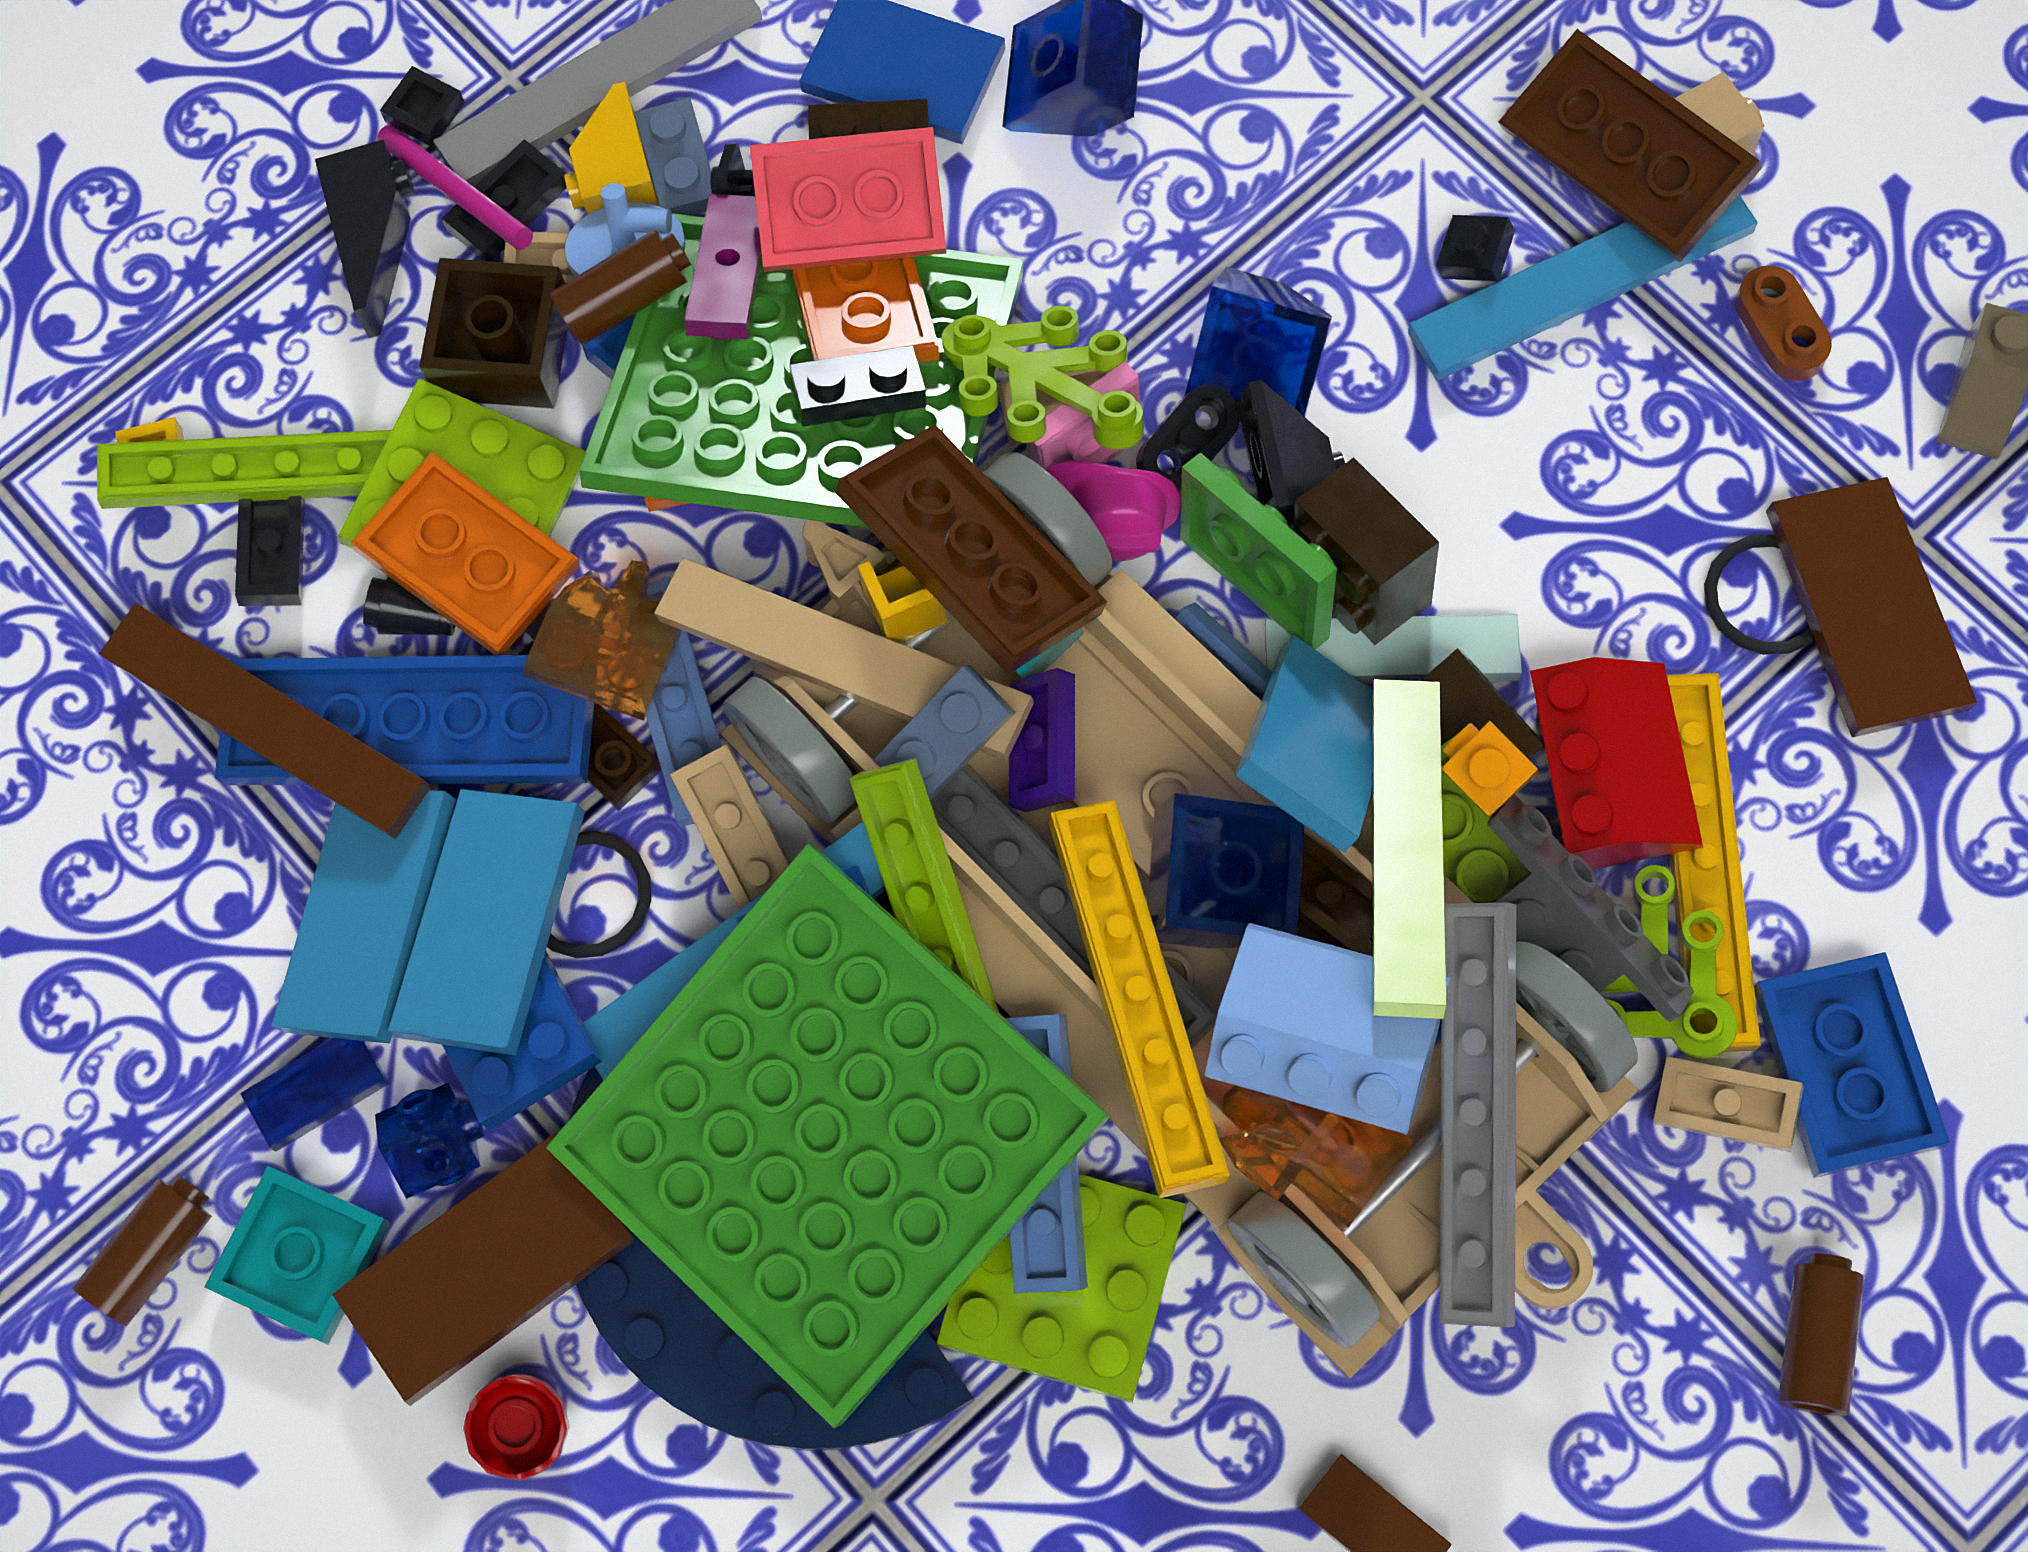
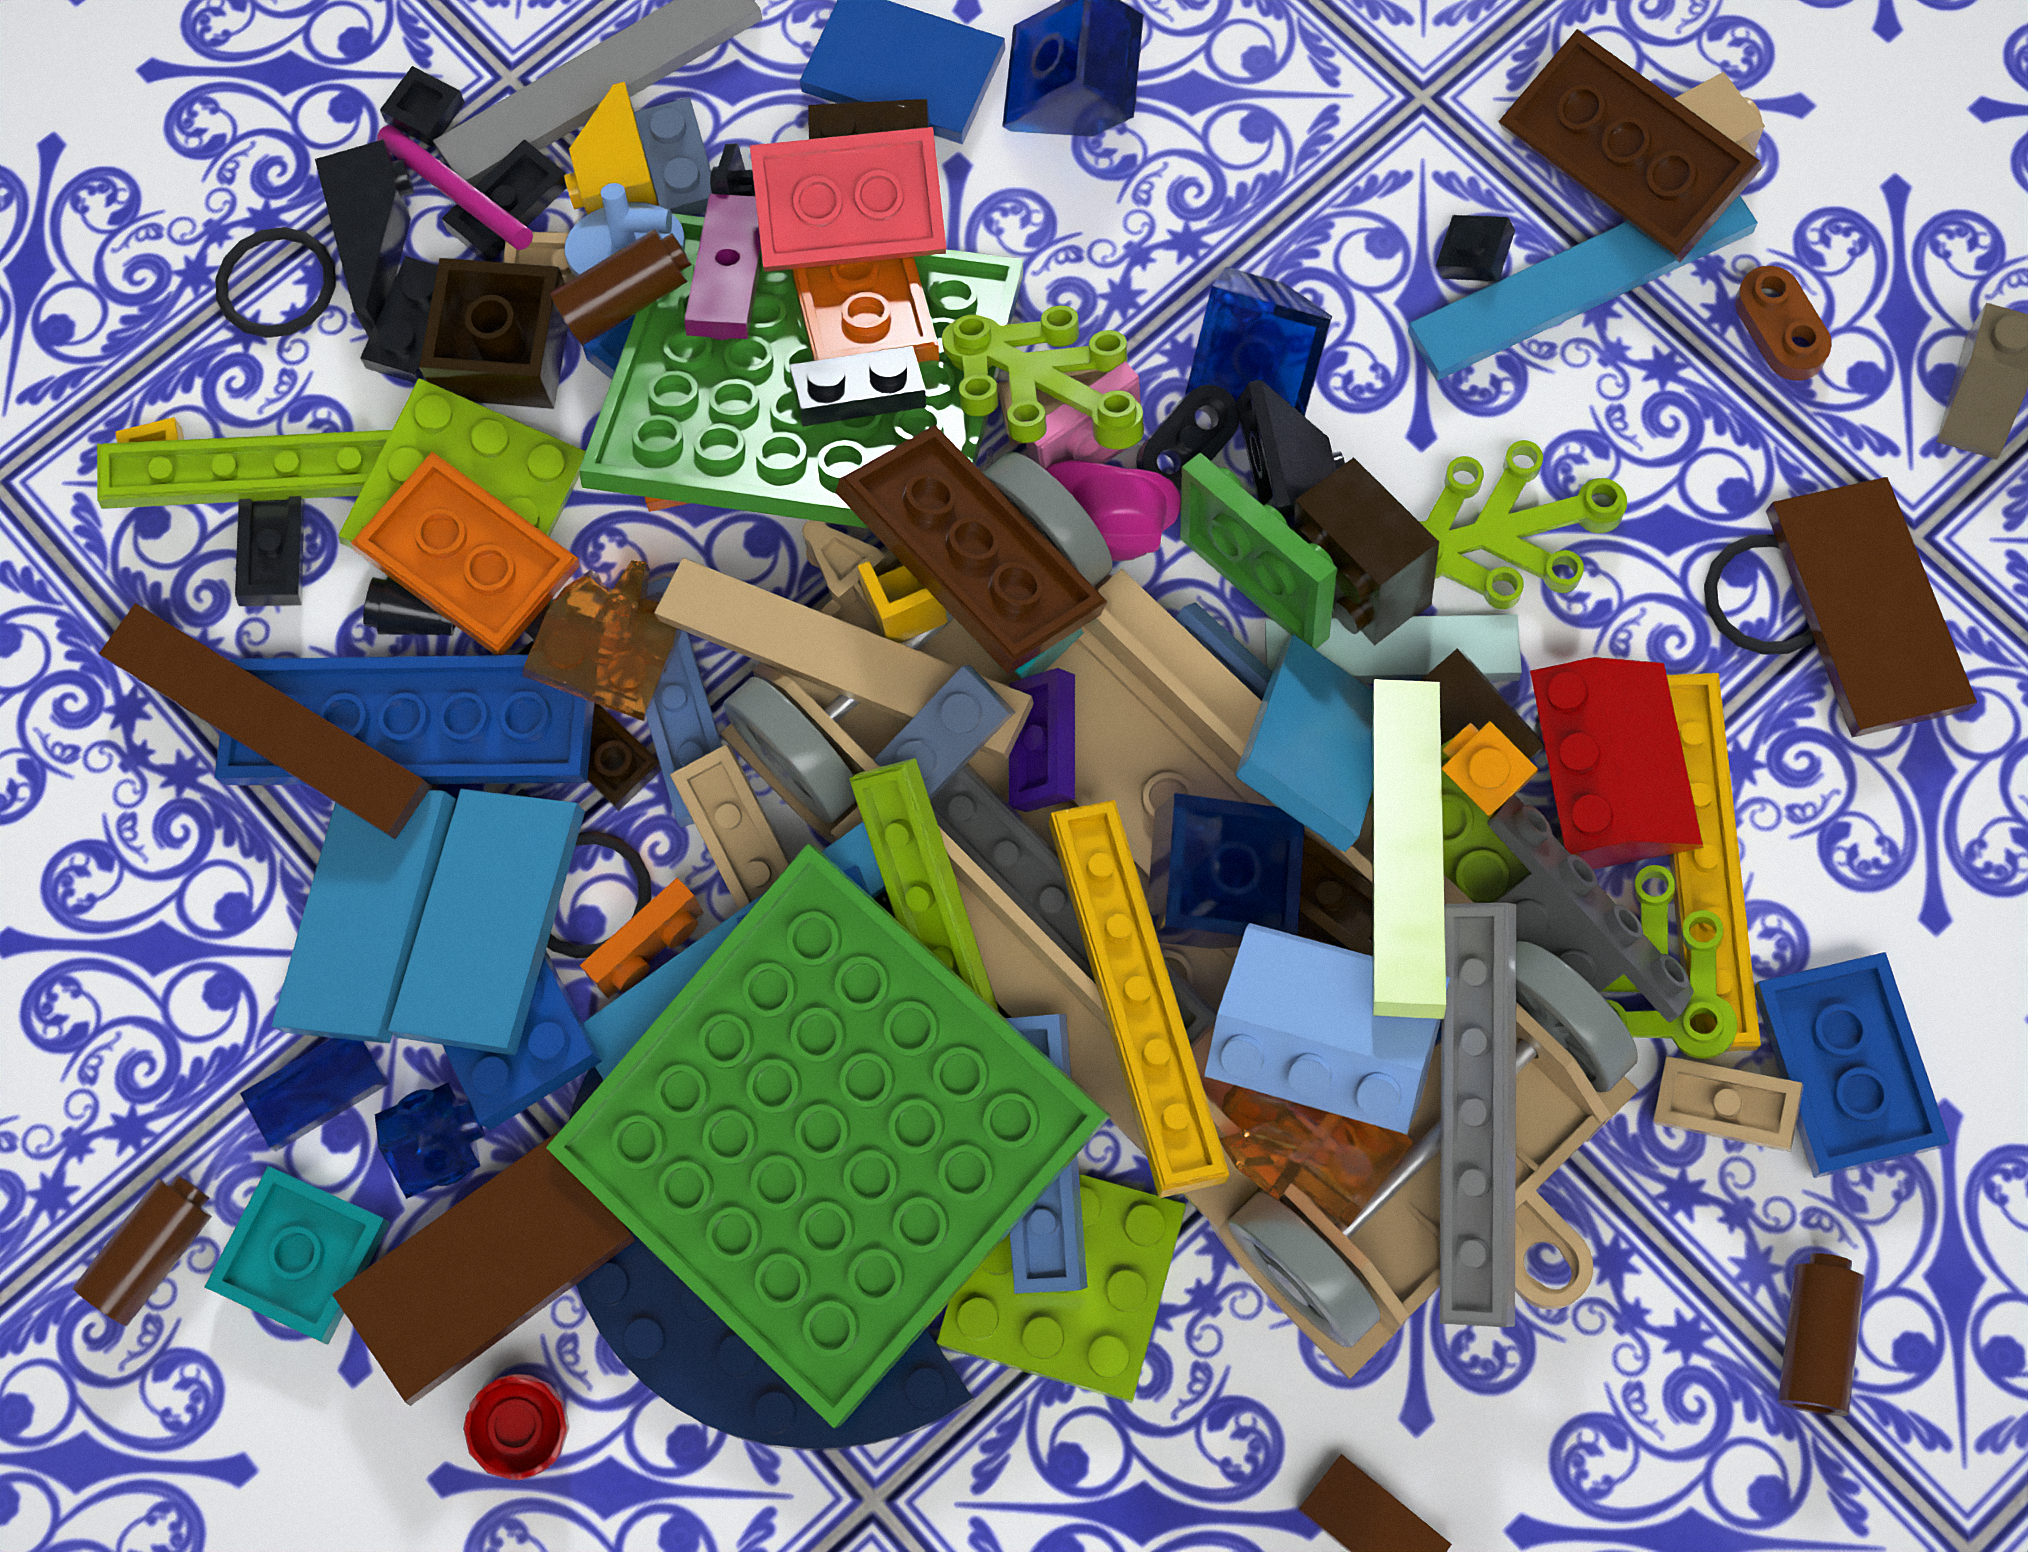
none -> black piece [215,227,336,338]
none -> black plate [360,256,438,383]
none -> orange plate [580,878,704,999]
none -> lime plant [1419,440,1627,610]

